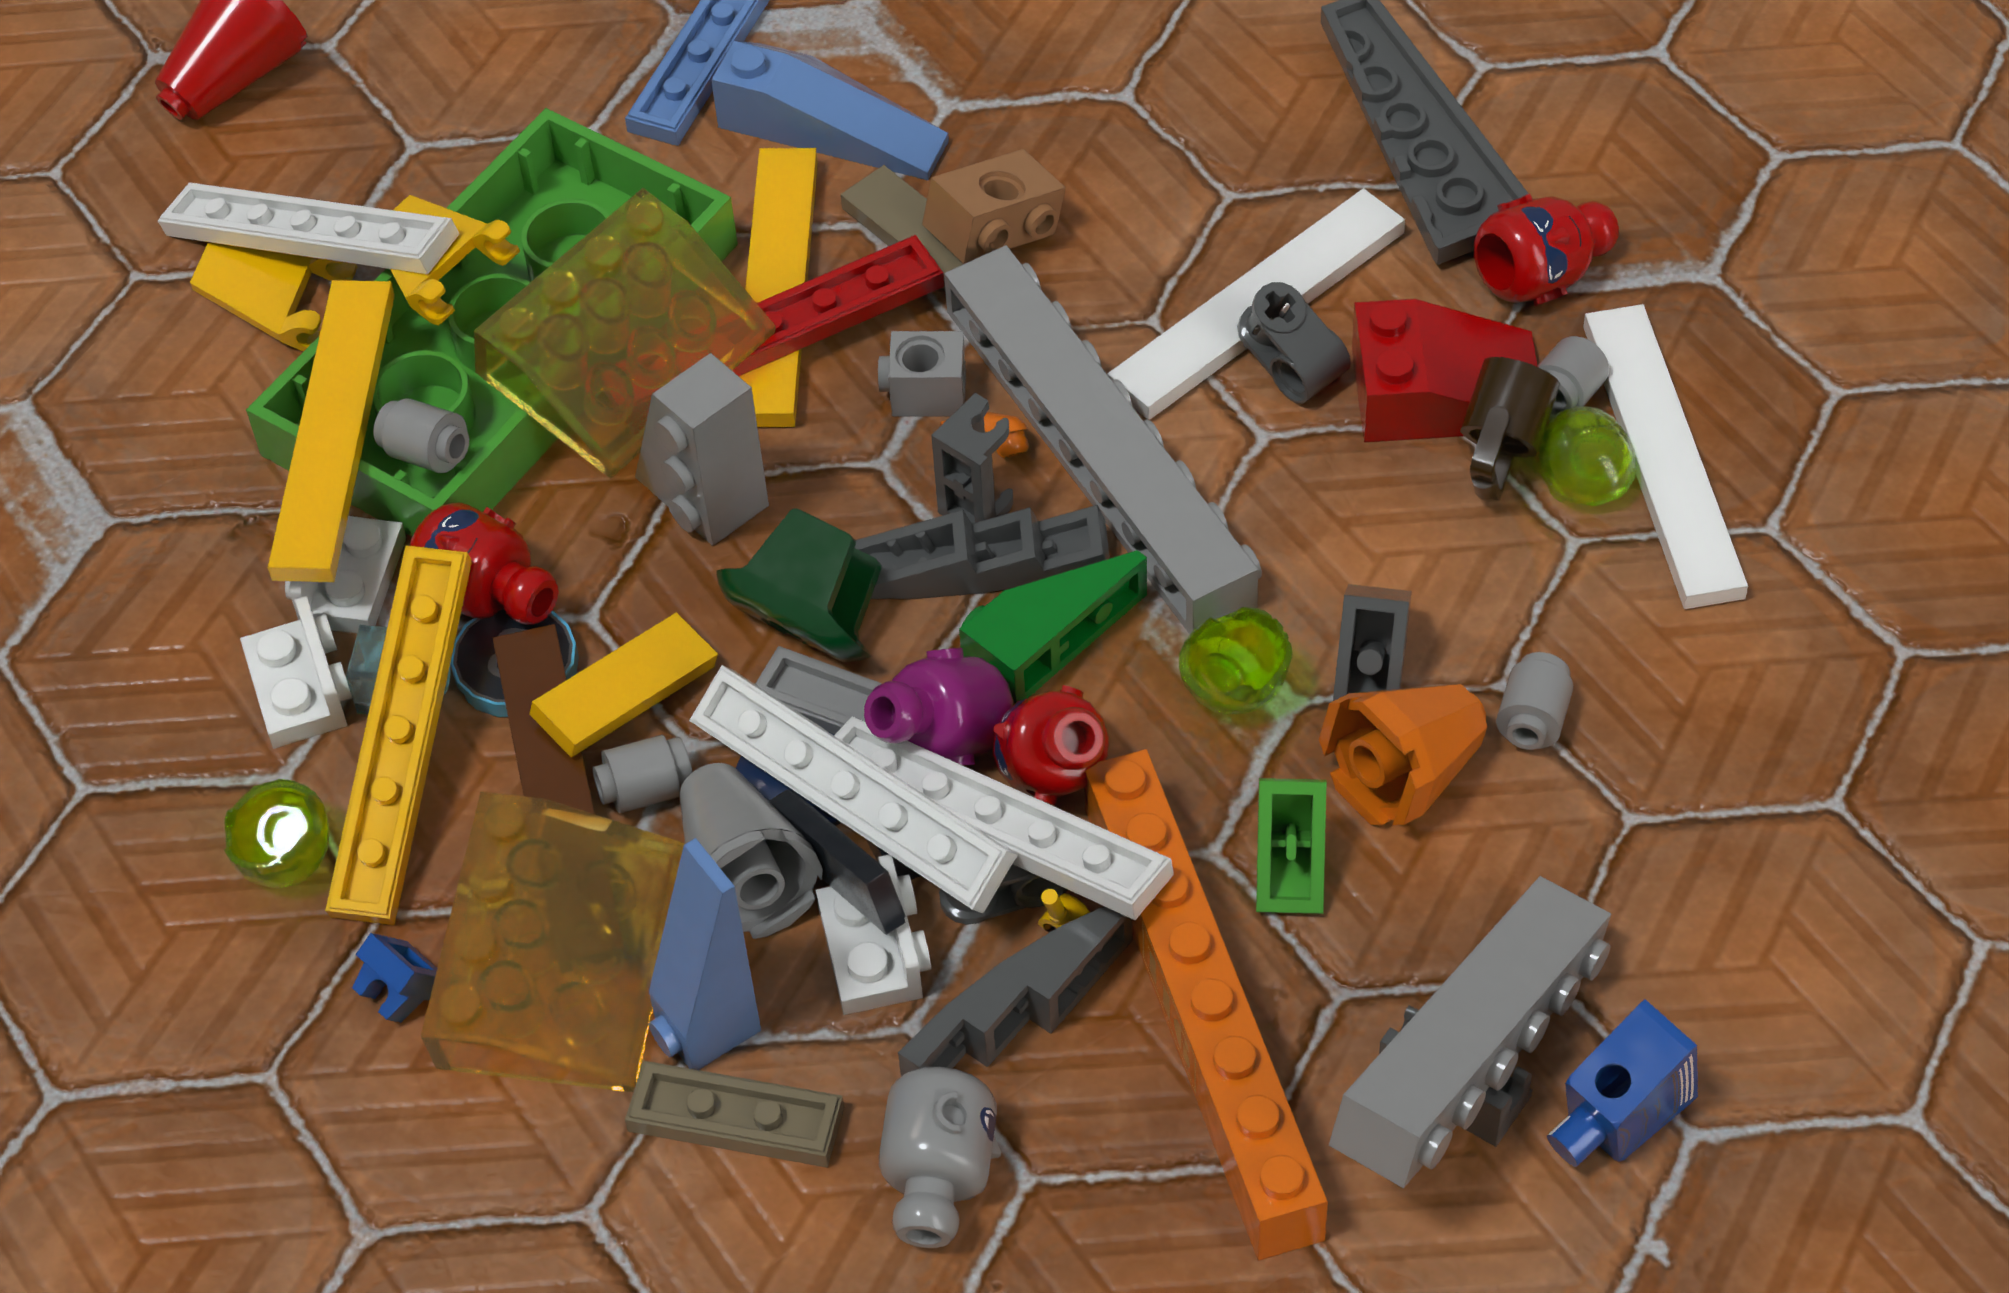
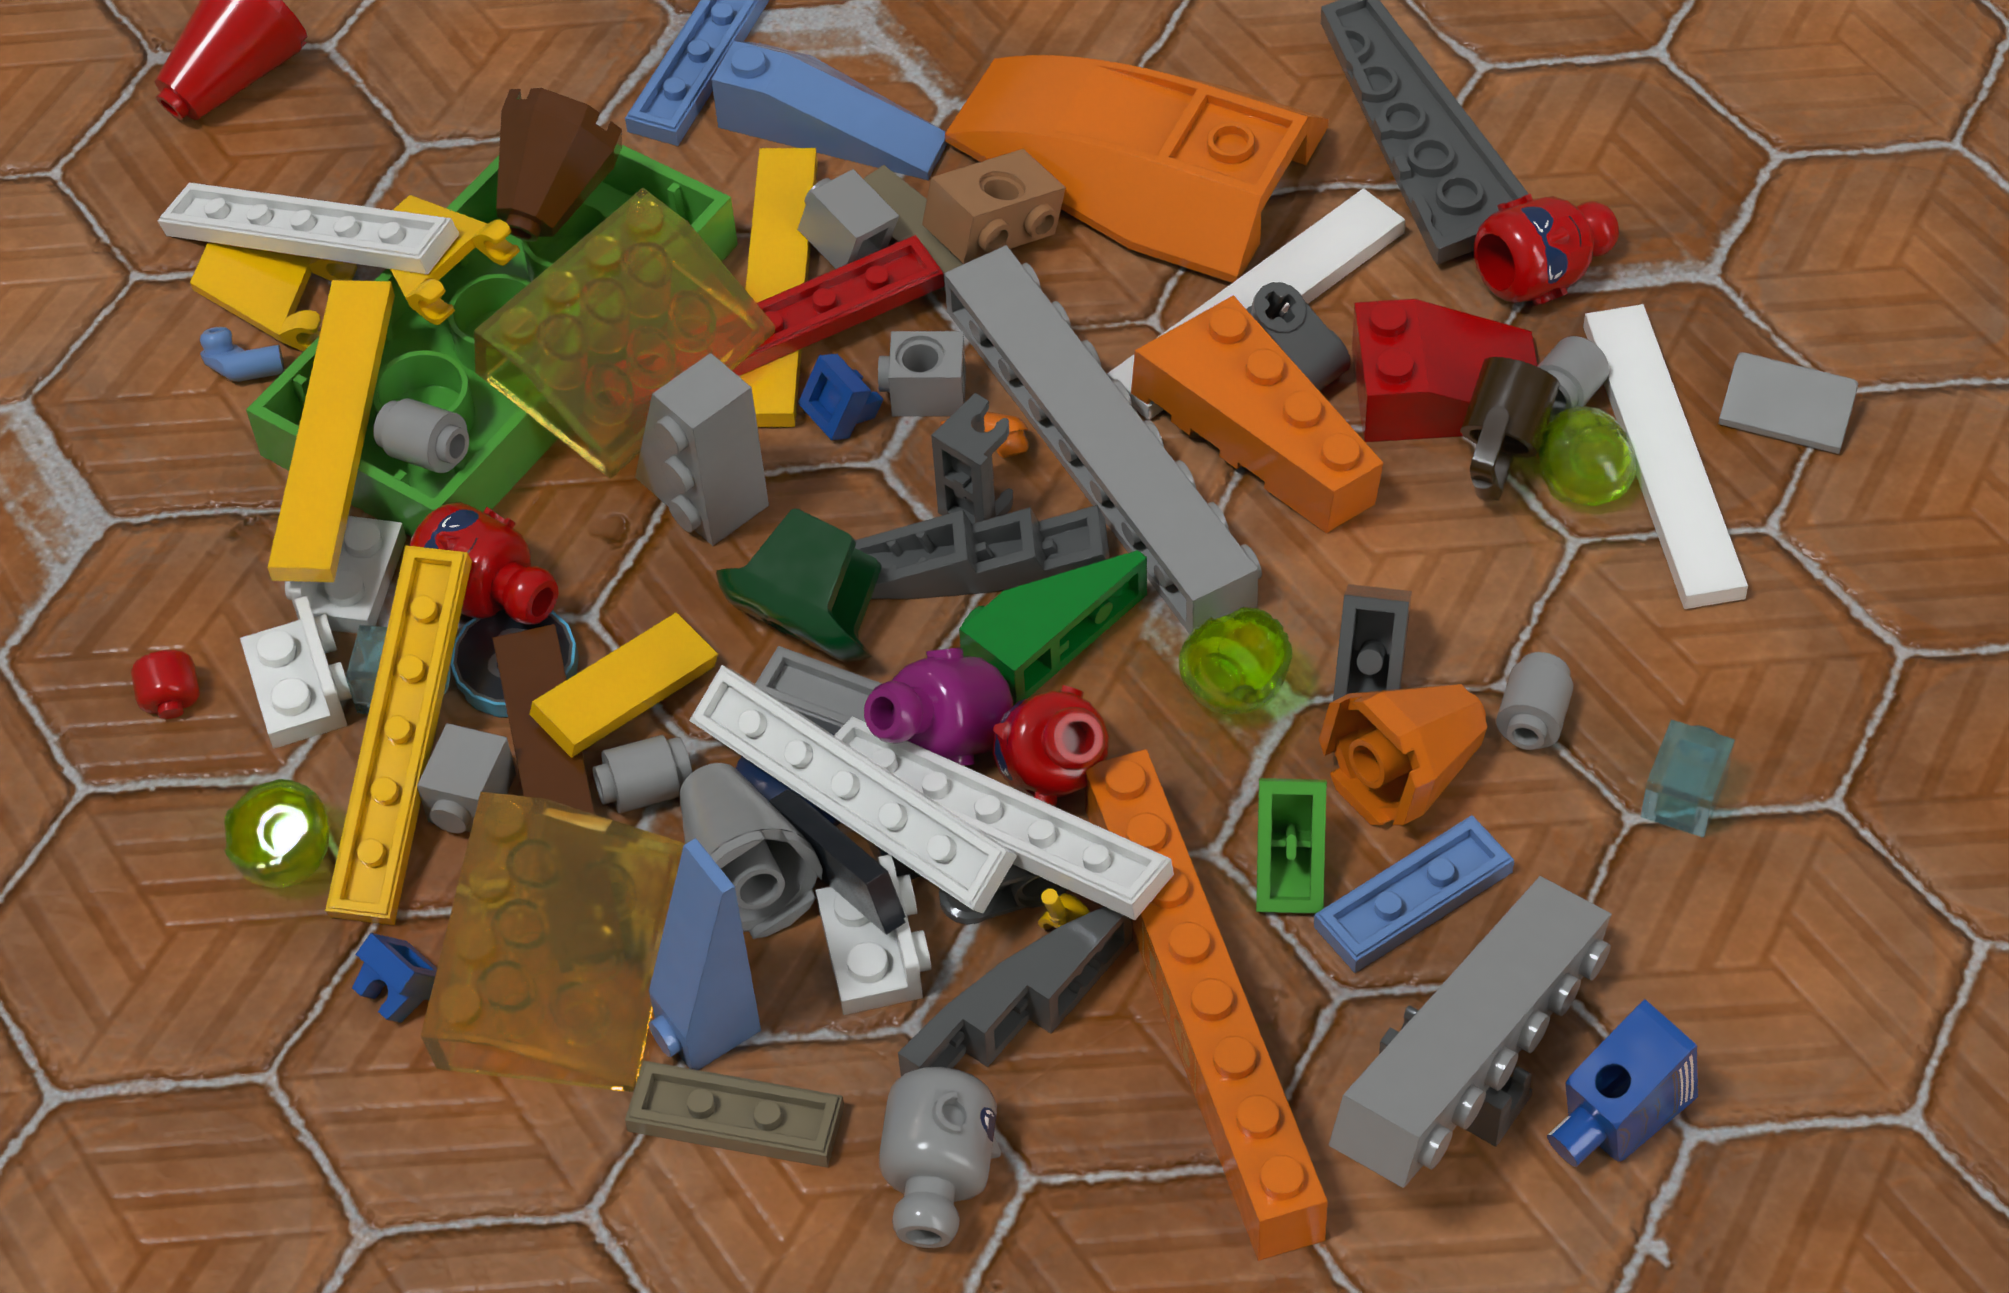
none -> red piece [131,650,200,719]
none -> medium blue arm [200,327,285,382]
none -> light grey brick [417,723,516,836]
none -> reddish brown cone [496,88,622,242]
none -> light grey brick [798,169,899,269]
none -> blue tile [798,354,884,440]
none -> orange wedge [945,55,1329,283]
none -> orange wedge [1131,295,1384,533]
none -> medium blue tile [1314,815,1514,973]
none -> clear light blue brick [1640,719,1735,838]
none -> light grey slope [1718,352,1858,454]

